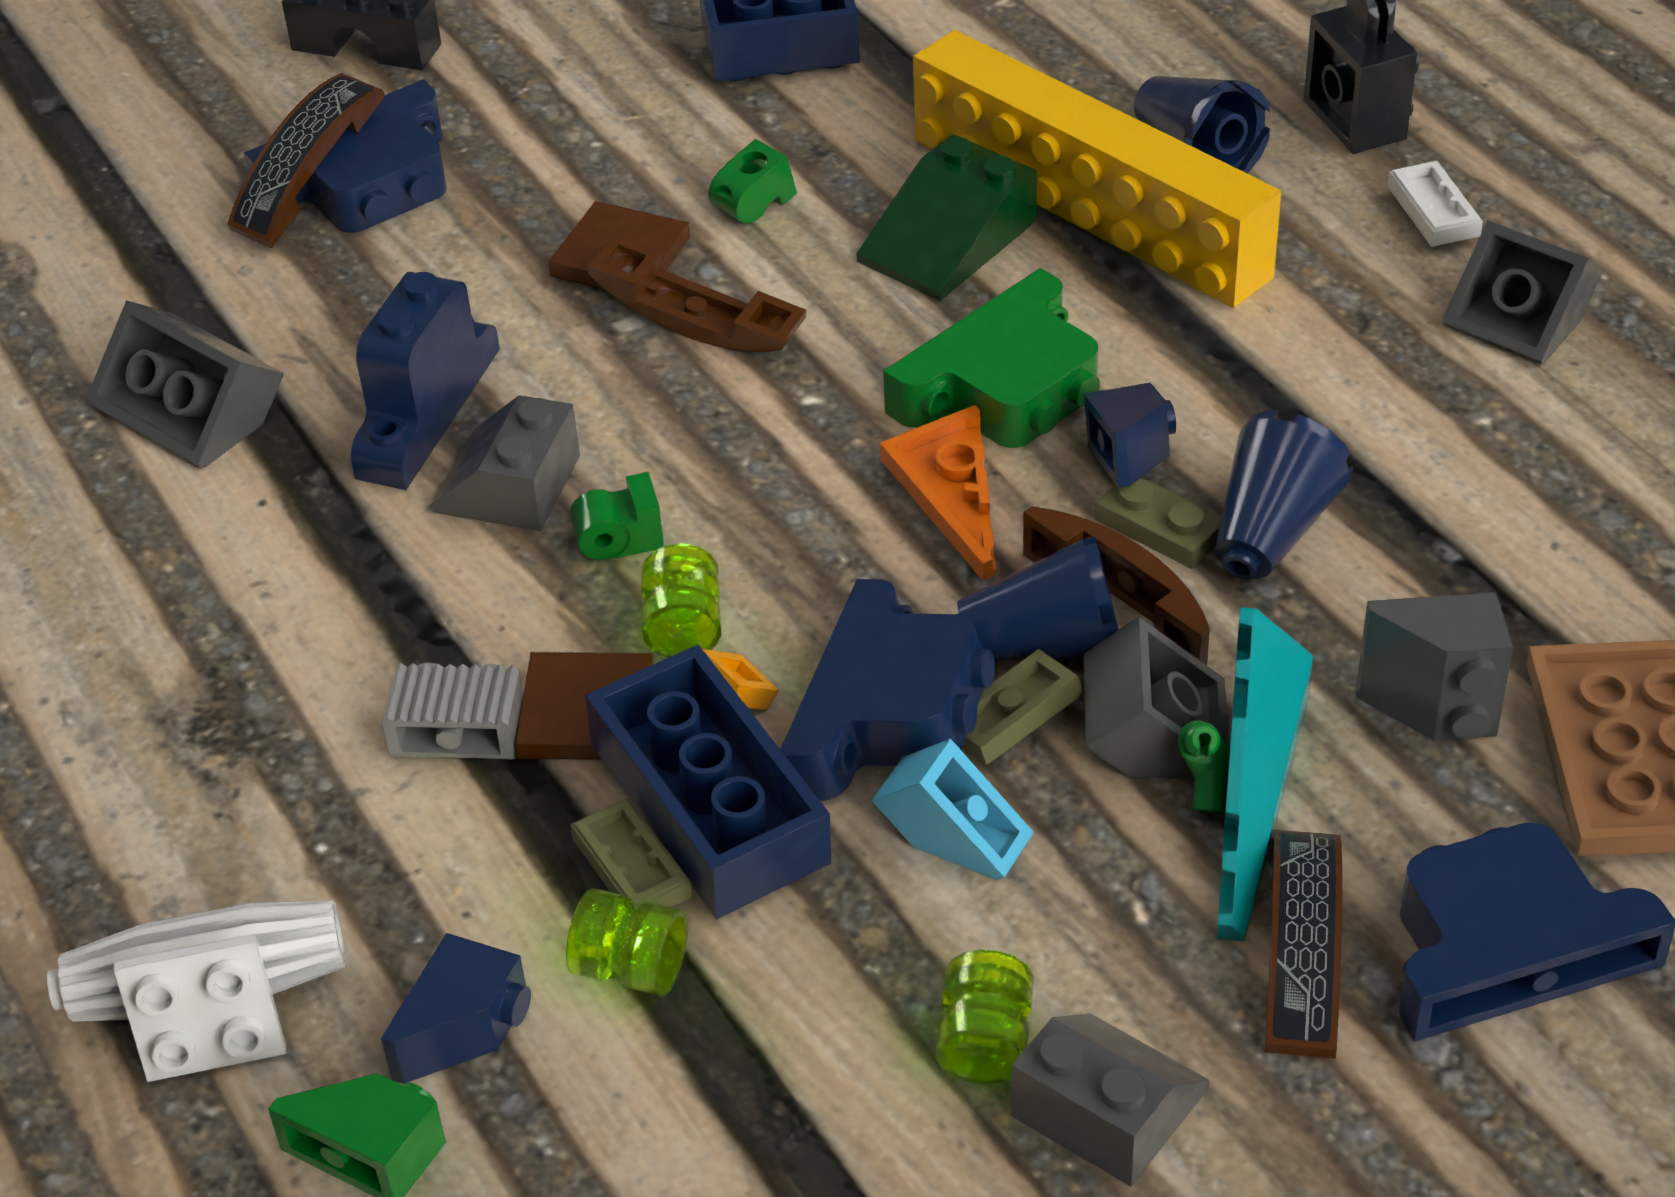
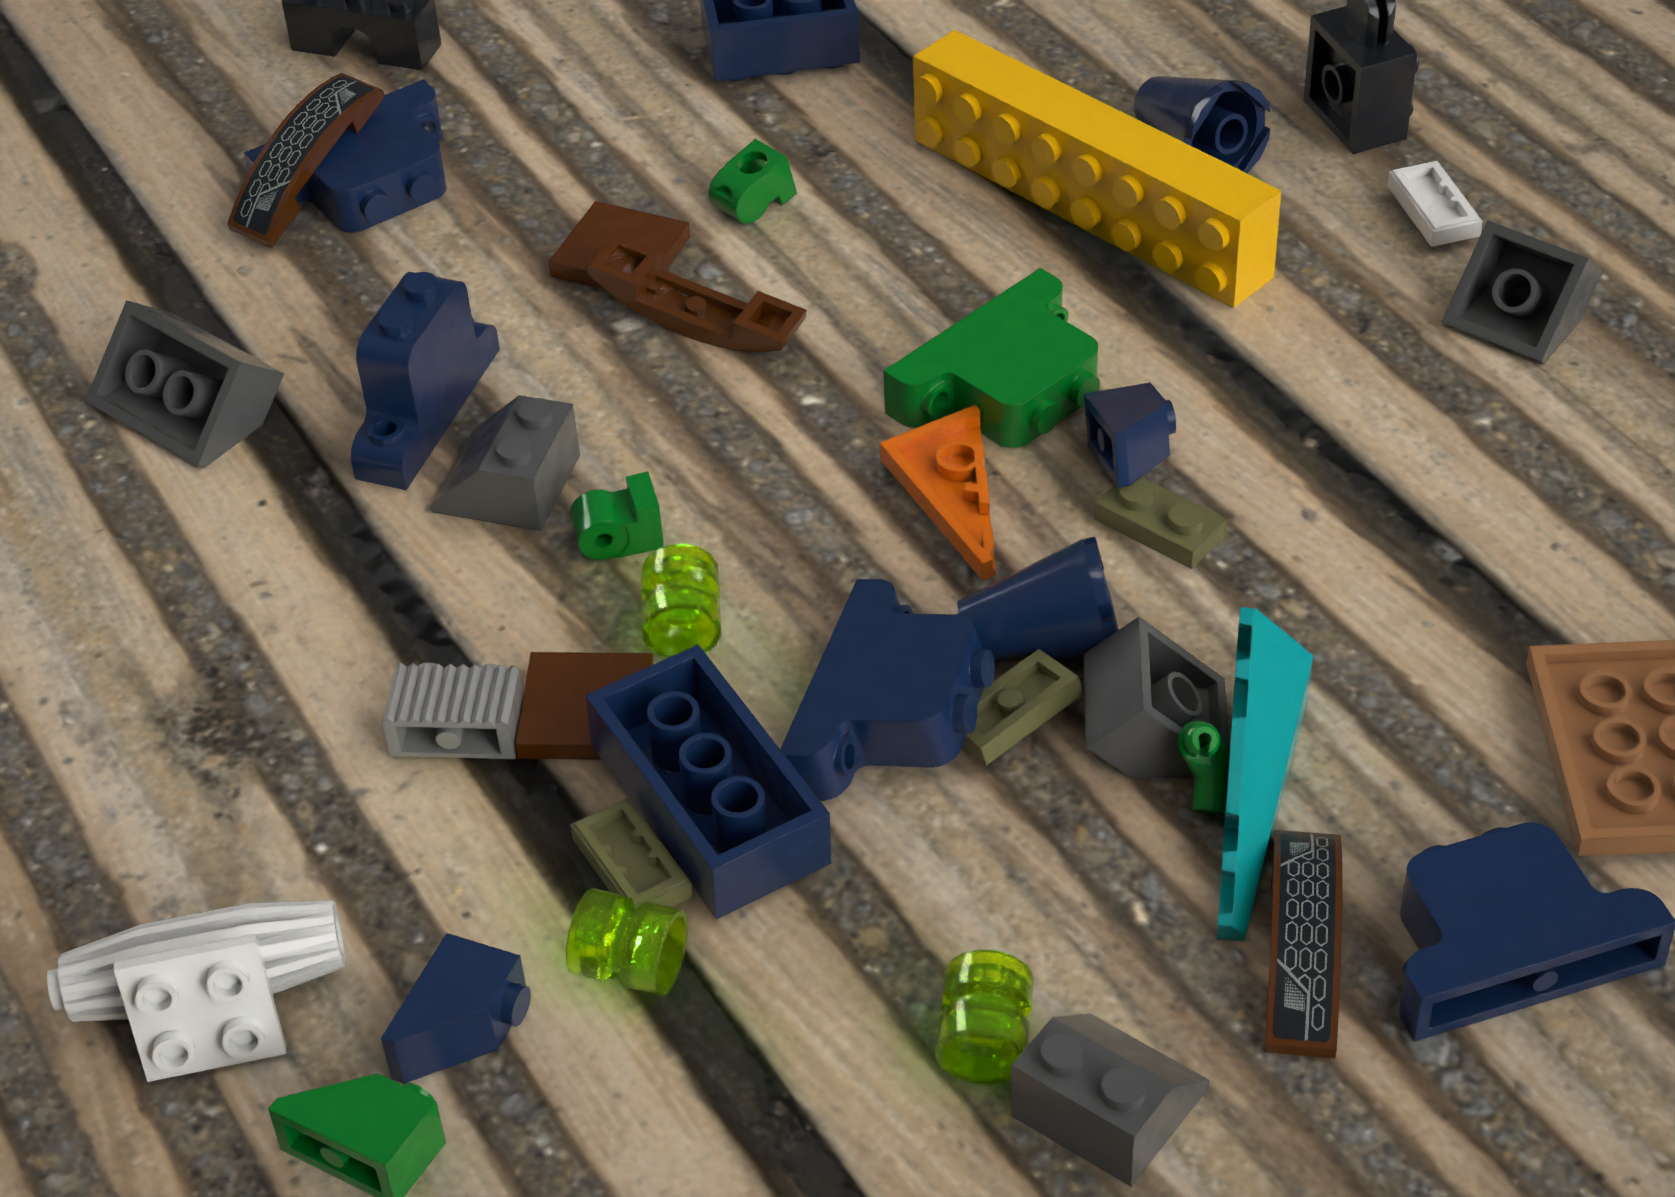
light orange plate [702,649,779,710] -> none
dark green slope [856,134,1037,301] -> none
medium azure slope [872,739,1034,880] -> none
reddish brown slope [1023,506,1210,665] -> none
dark blue cone [1215,410,1353,580] -> none
dark grey slope [1356,592,1513,741] -> none

